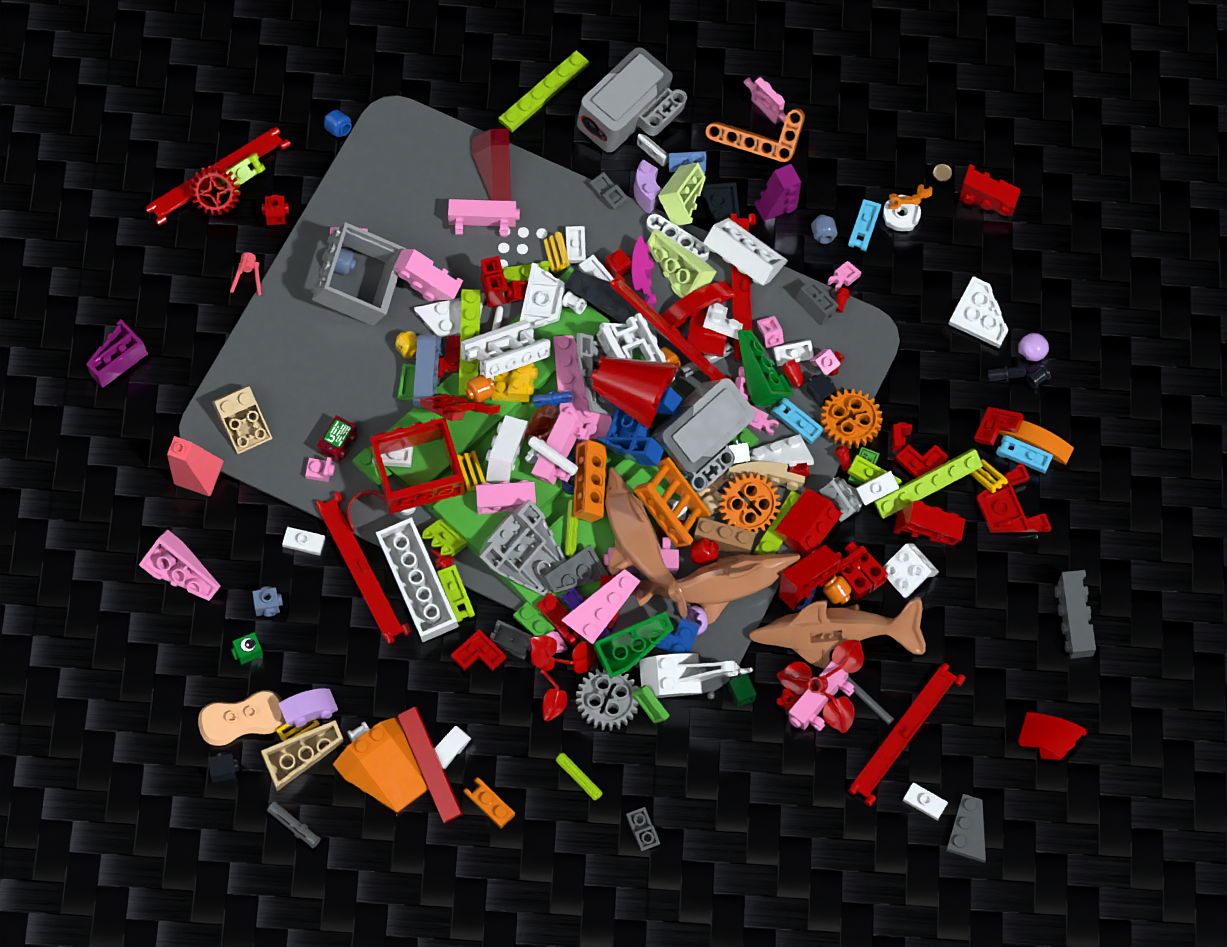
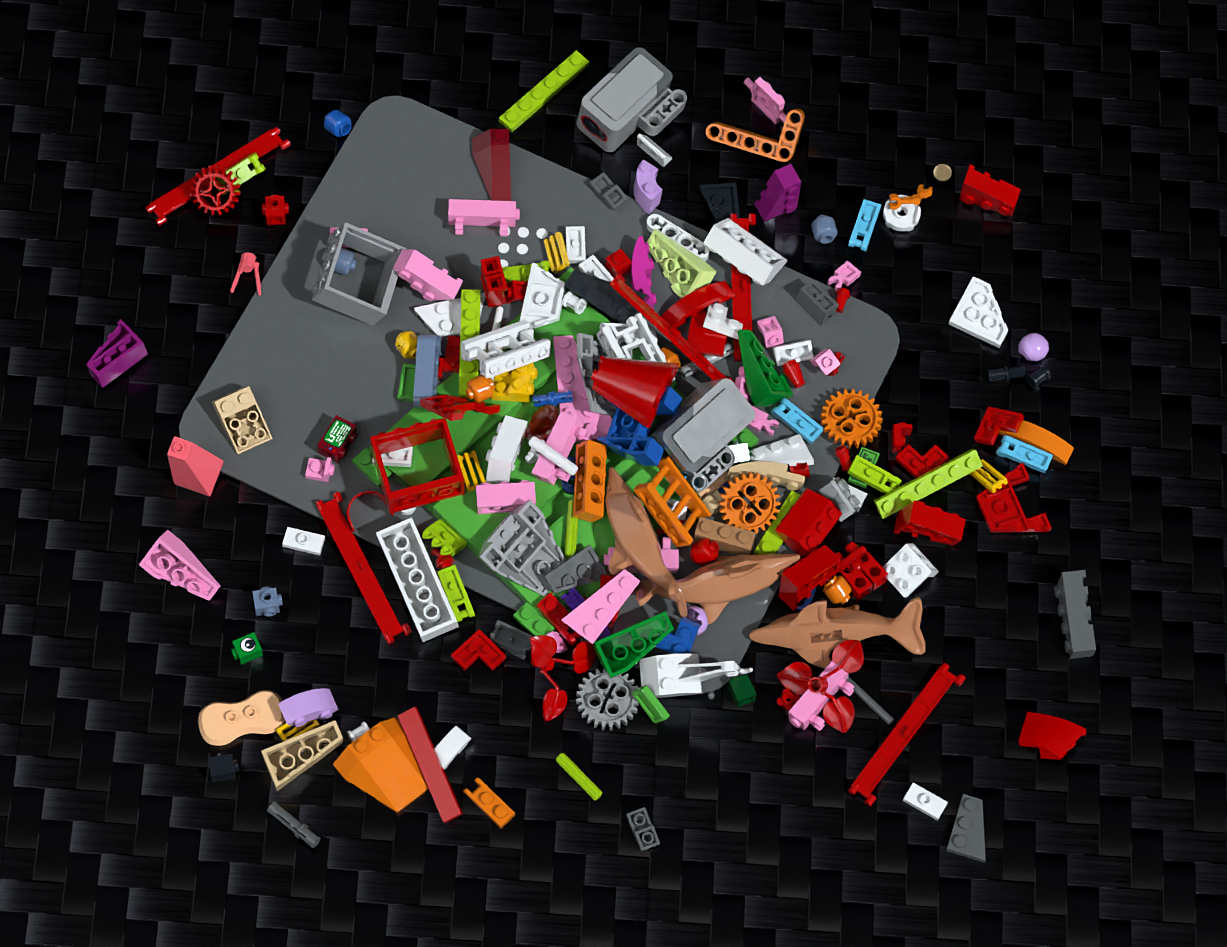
yellowish green wedge [658,162,705,226] -> none
medium blue plate [669,152,706,174] -> none
black brick [806,373,837,407] -> none
white plate [856,471,899,505] -> none

